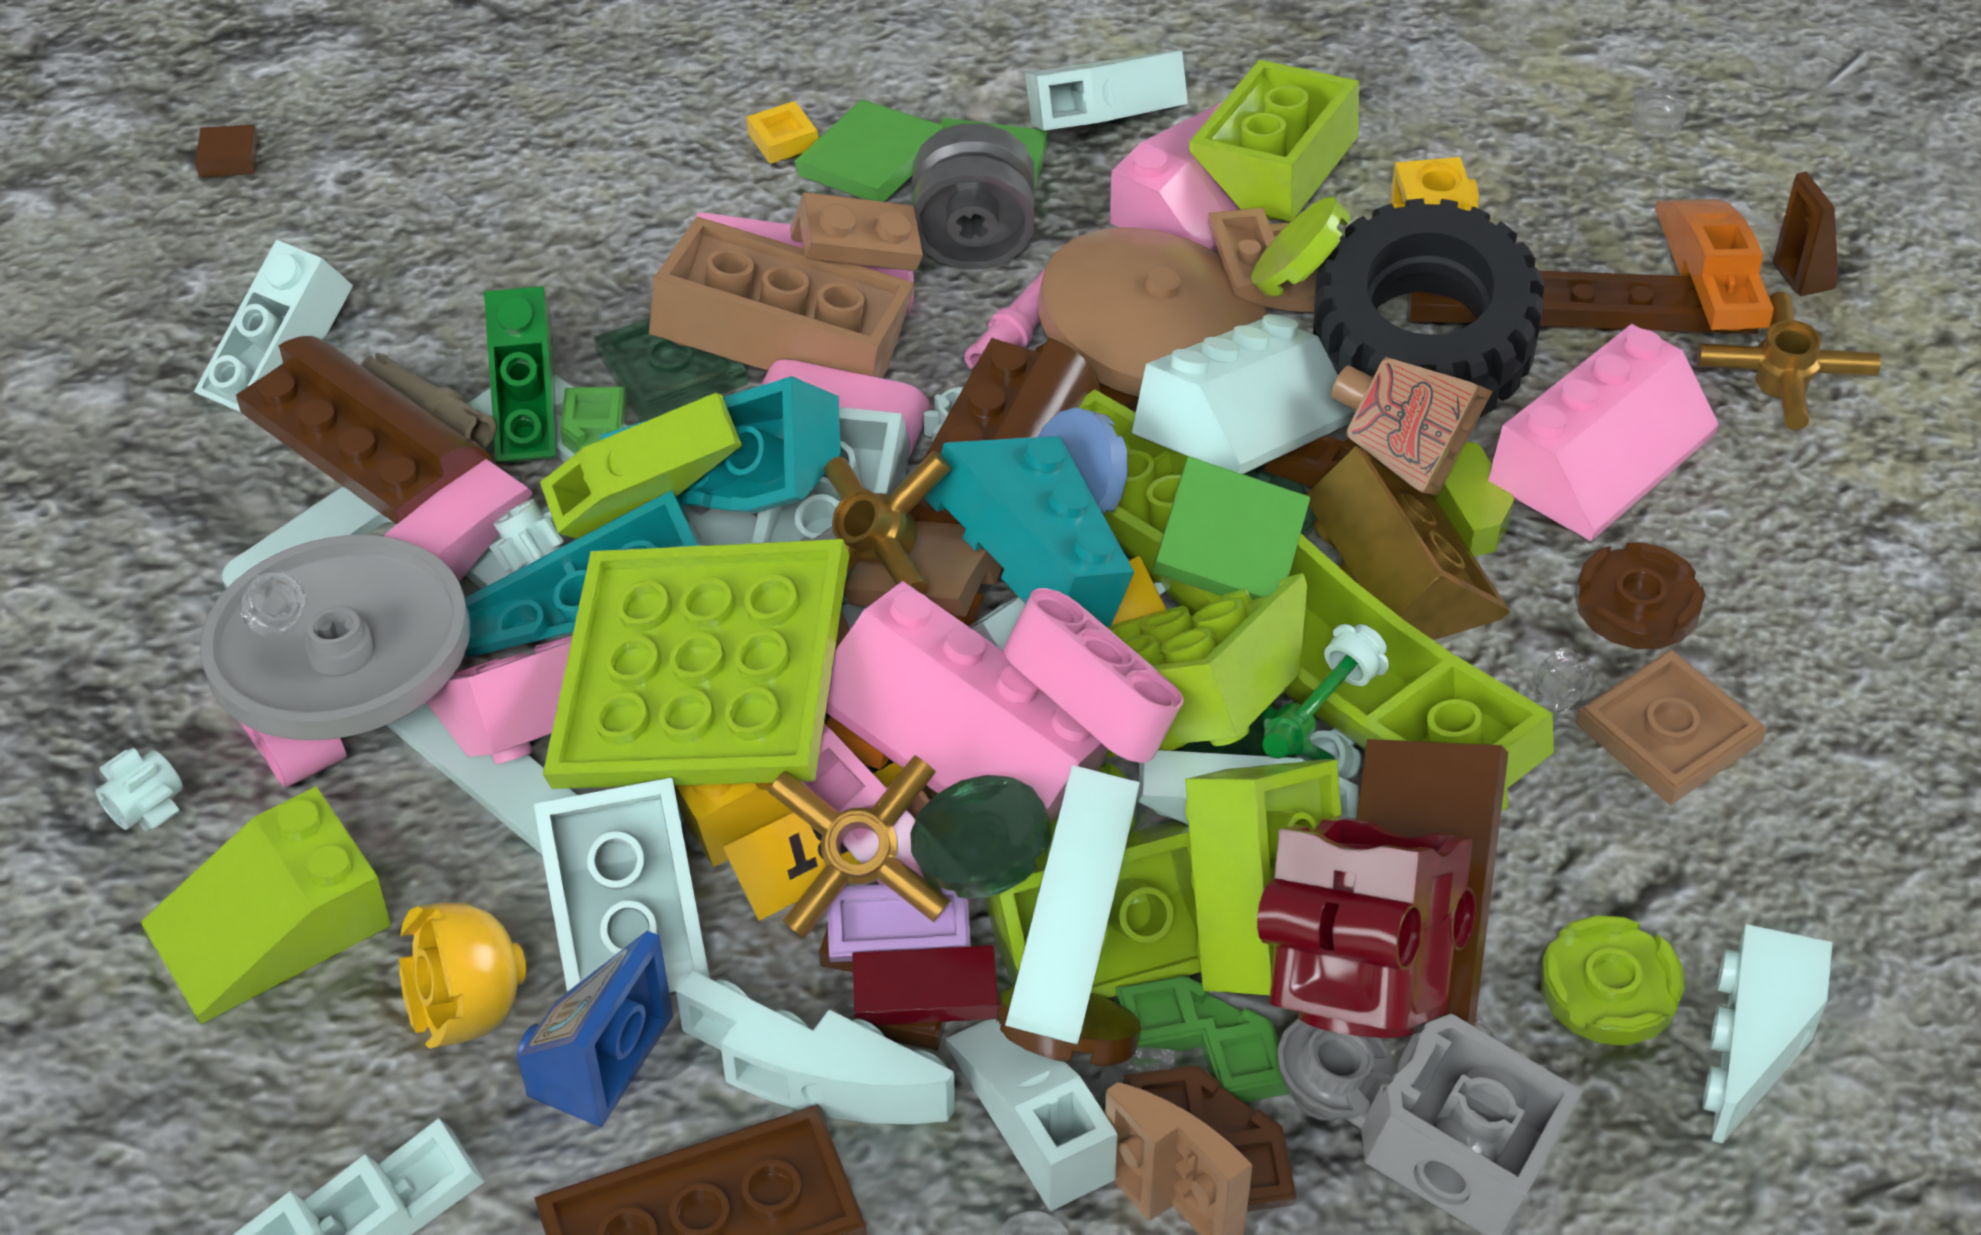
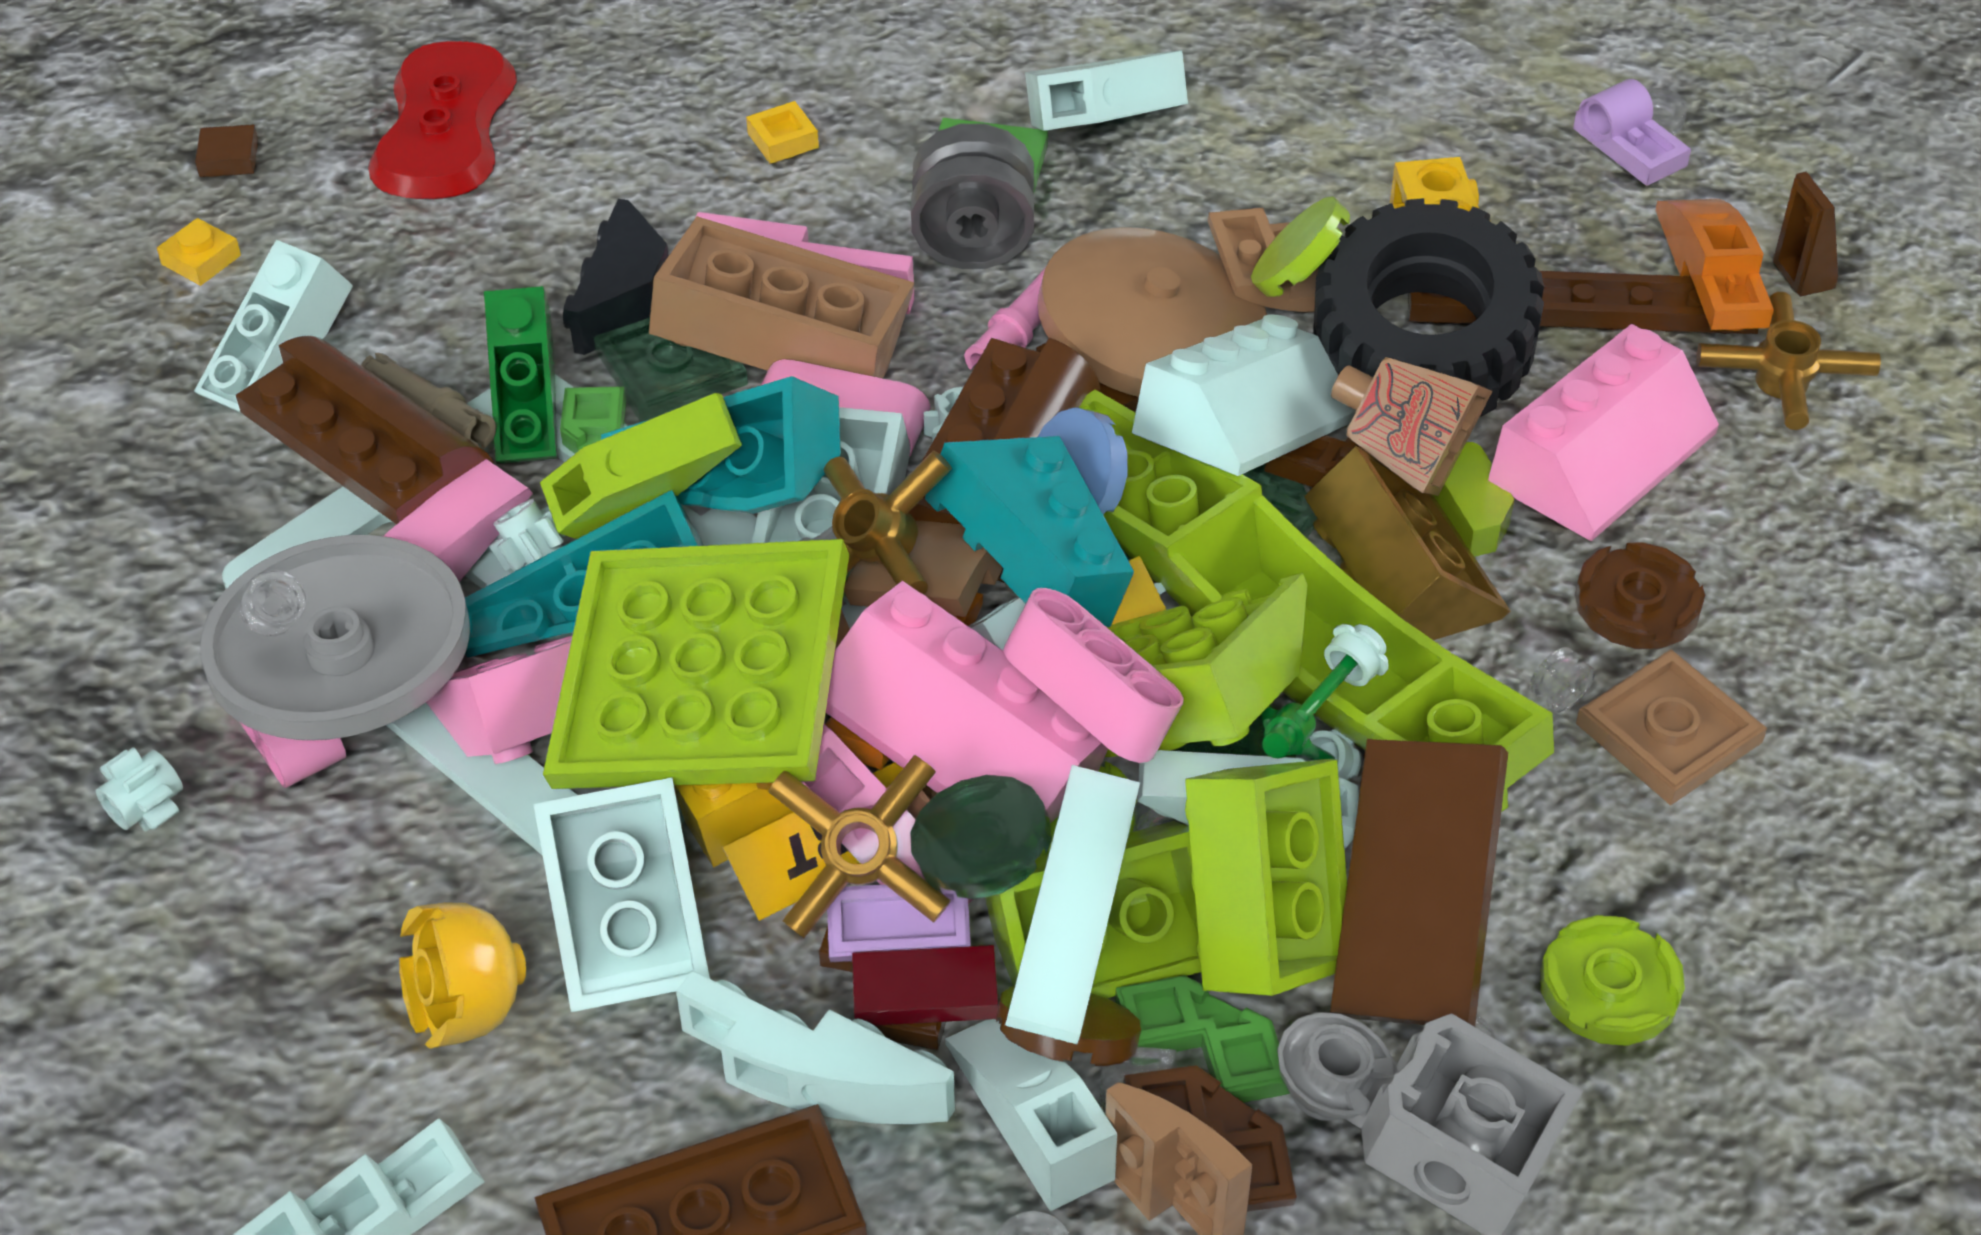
lime slope [141,786,391,1025] -> none
blue slope [517,930,673,1128] -> none
medium nougat bracket [790,192,923,271] -> none
bright green tile [794,99,945,202] -> none
bright pink wedge [1110,102,1240,252] -> none
bright green tile [1152,456,1310,600] -> none
lime slope [1189,59,1359,222] -> none
dark red piece [1257,816,1476,1038] -> none
light aqua slope [1702,924,1833,1143] -> none
none -> yellow plate [156,218,241,286]
none -> red plate [368,41,517,199]
none -> black slope [563,199,669,355]
none -> lavender plate [1573,79,1691,186]

